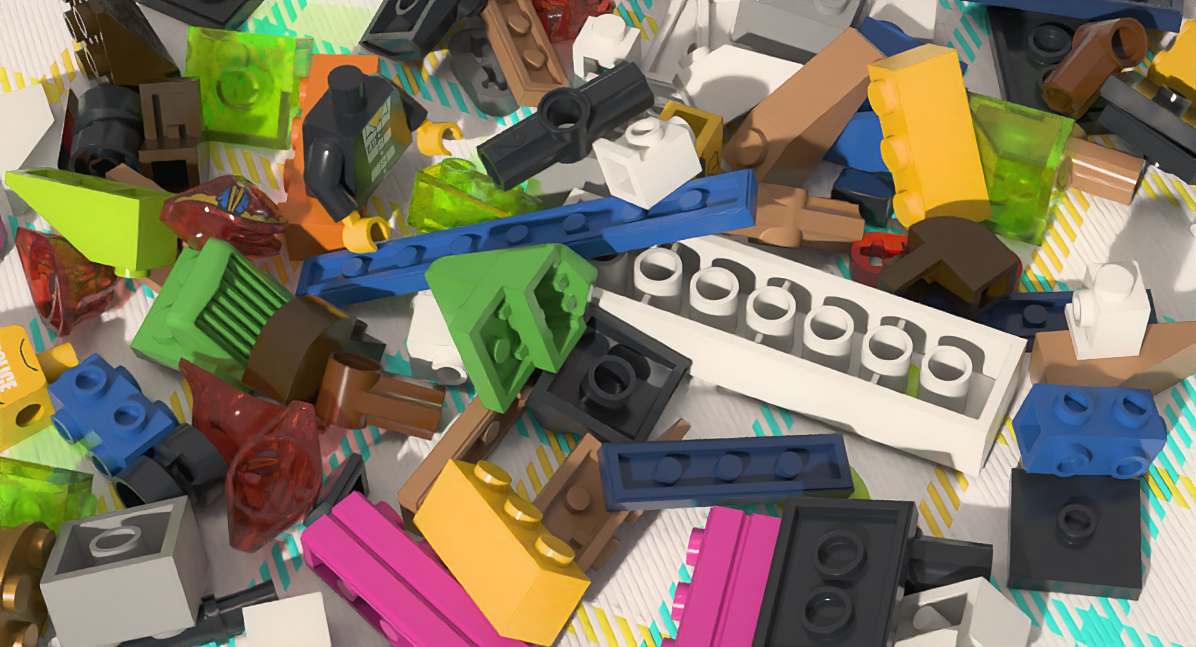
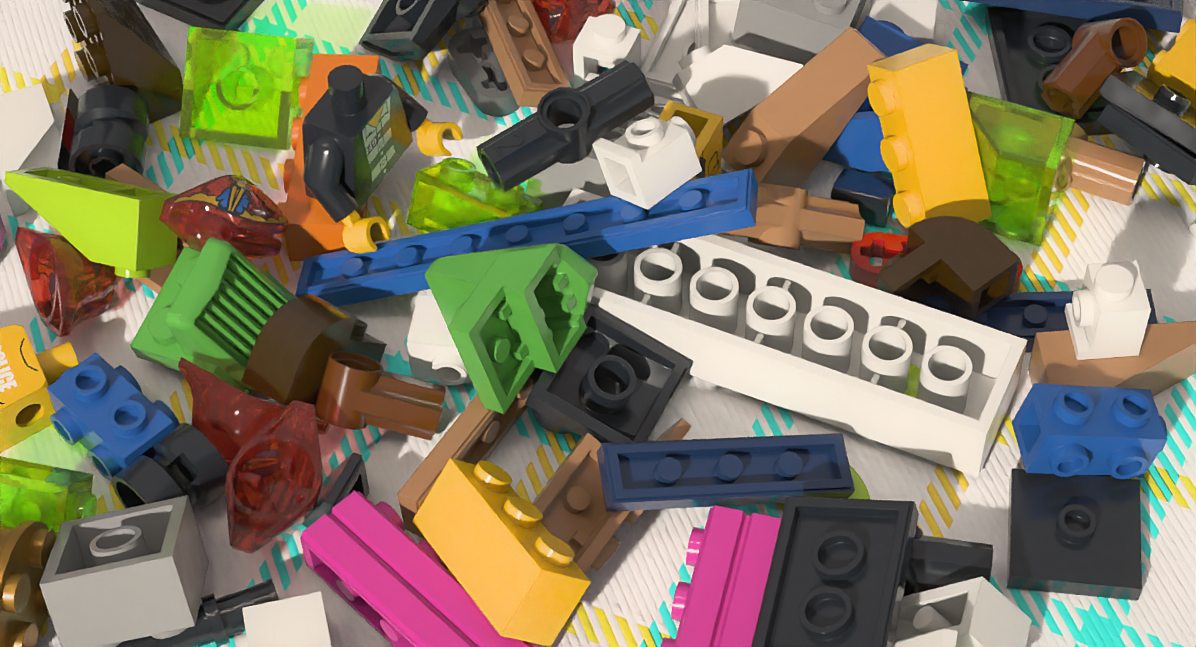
dark brown brick [138,76,210,204] -> none

